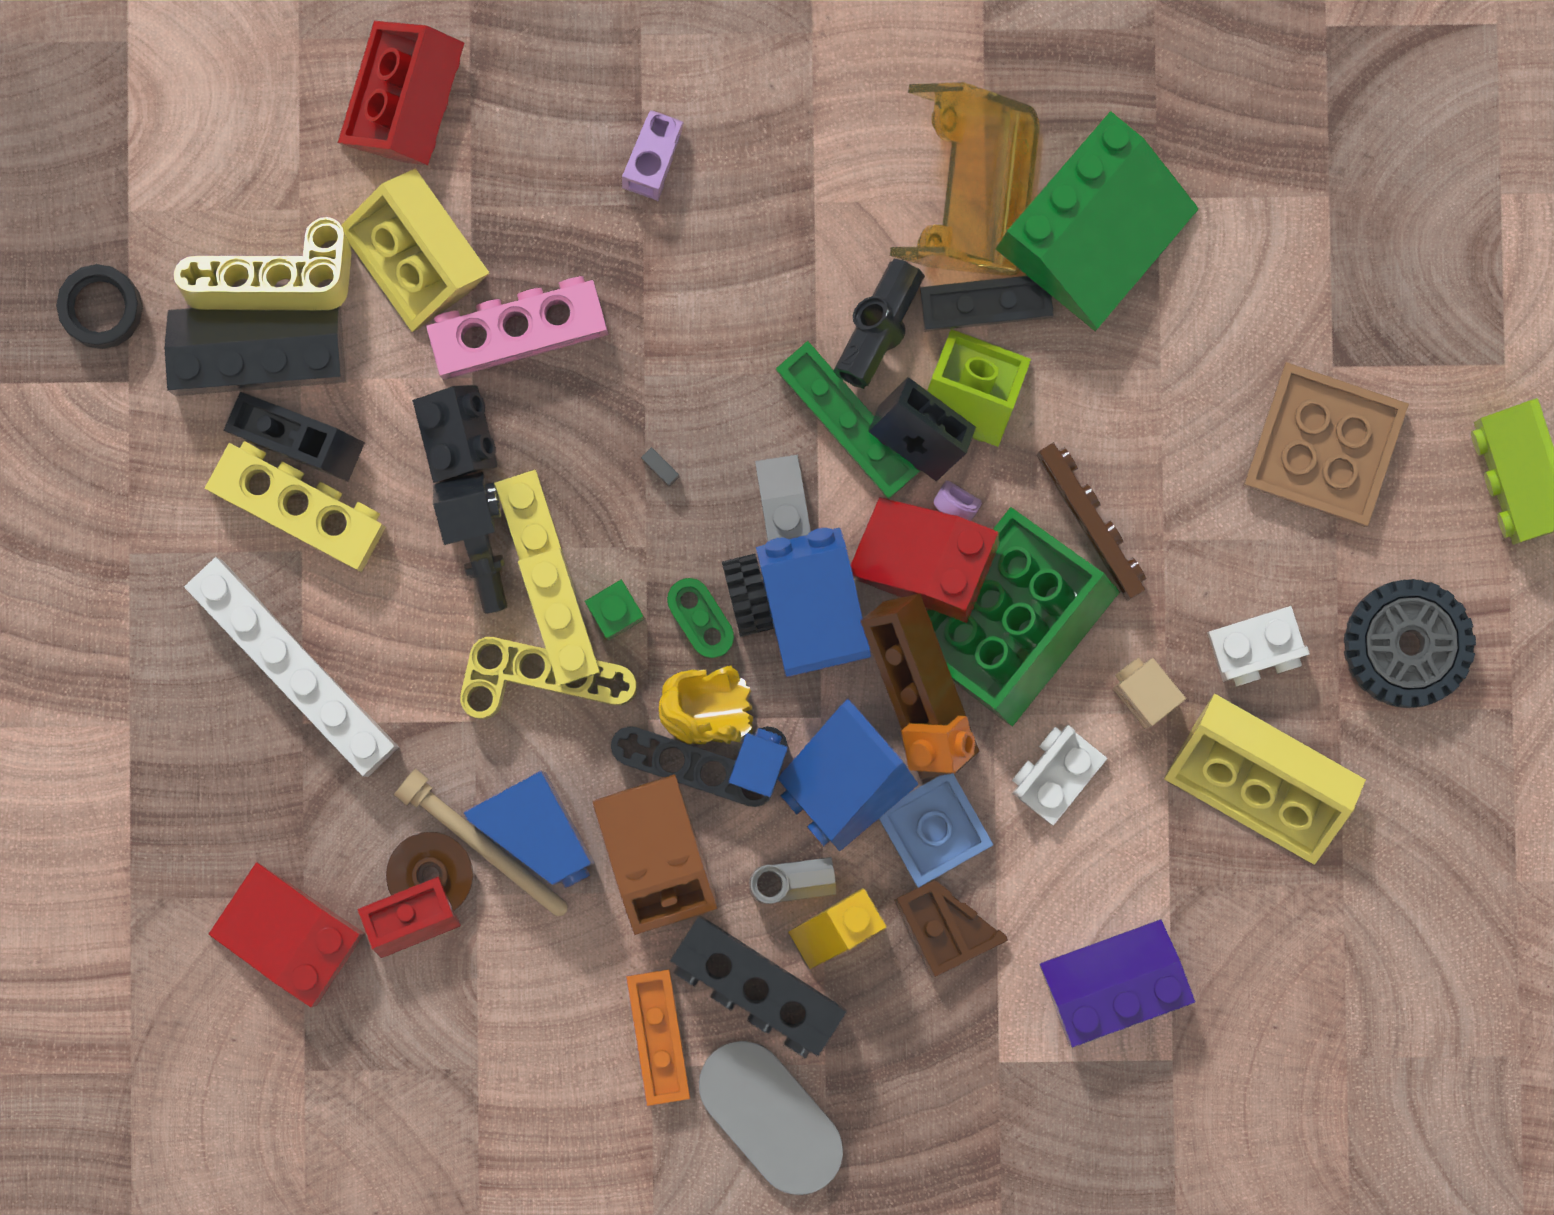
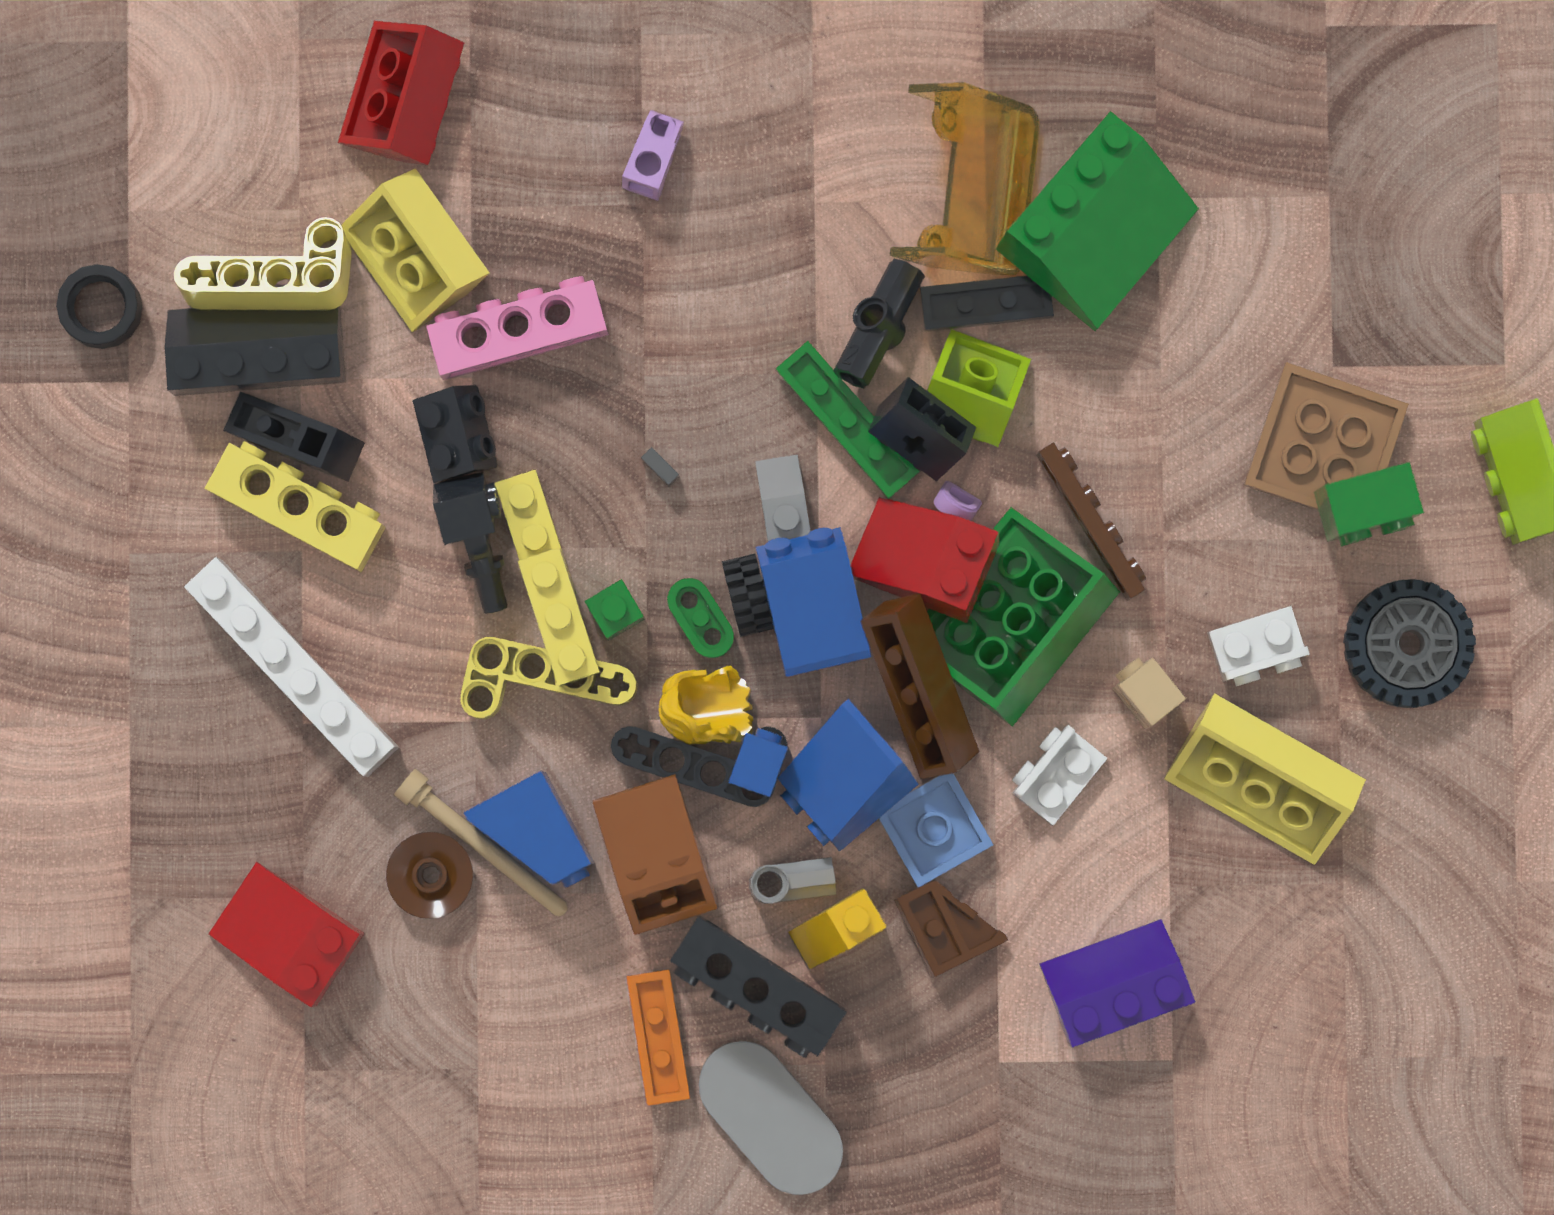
red panel [357,877,461,958] -> none
orange bracket [901,716,975,773] -> none
none -> green brick [1314,462,1424,547]

